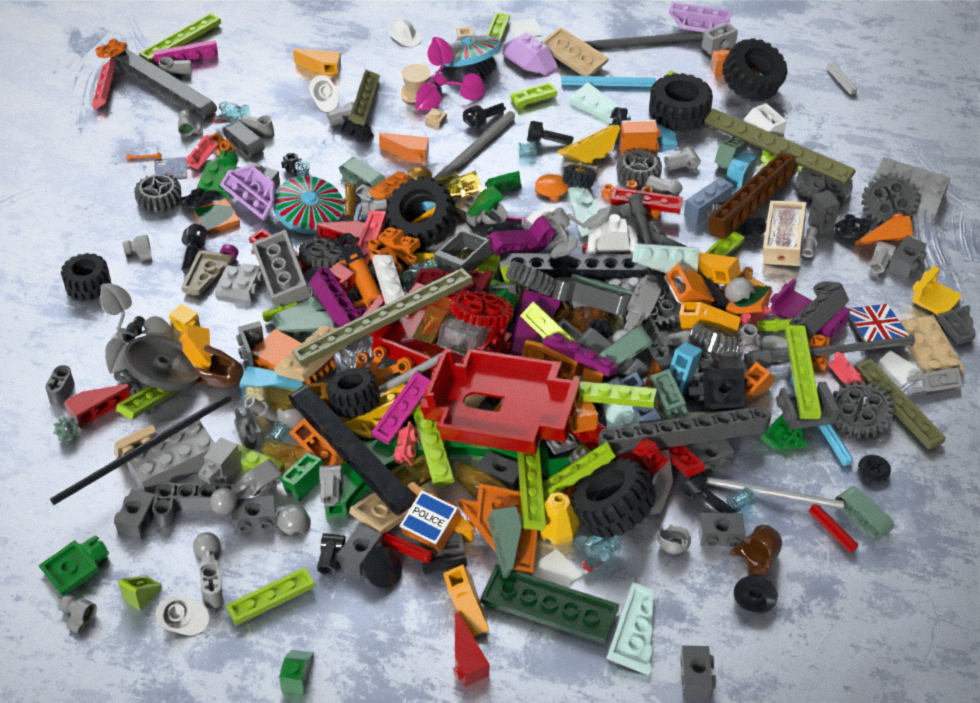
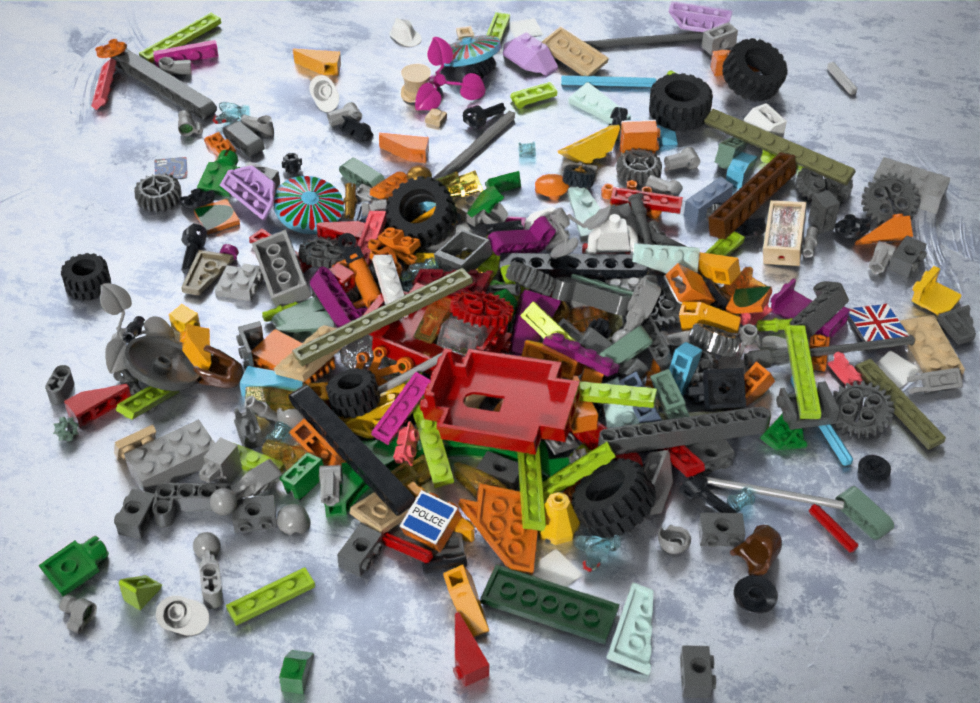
black piece [49,394,232,506] -> none
light grey piece [122,234,152,261] -> none
orange hinge [126,152,162,161] -> none
coral hinge [186,135,218,170] -> none
clear light blue bush [295,160,311,177] -> none
black piece [317,533,345,576] -> none
olive plate [348,69,380,126] -> none
black dish [361,546,402,590] -> none
sand green slope [487,506,523,578] -> none
black piece [526,120,574,145] -> none
red brick [631,438,669,475] -> none
light grey hair [725,277,755,302] -> none

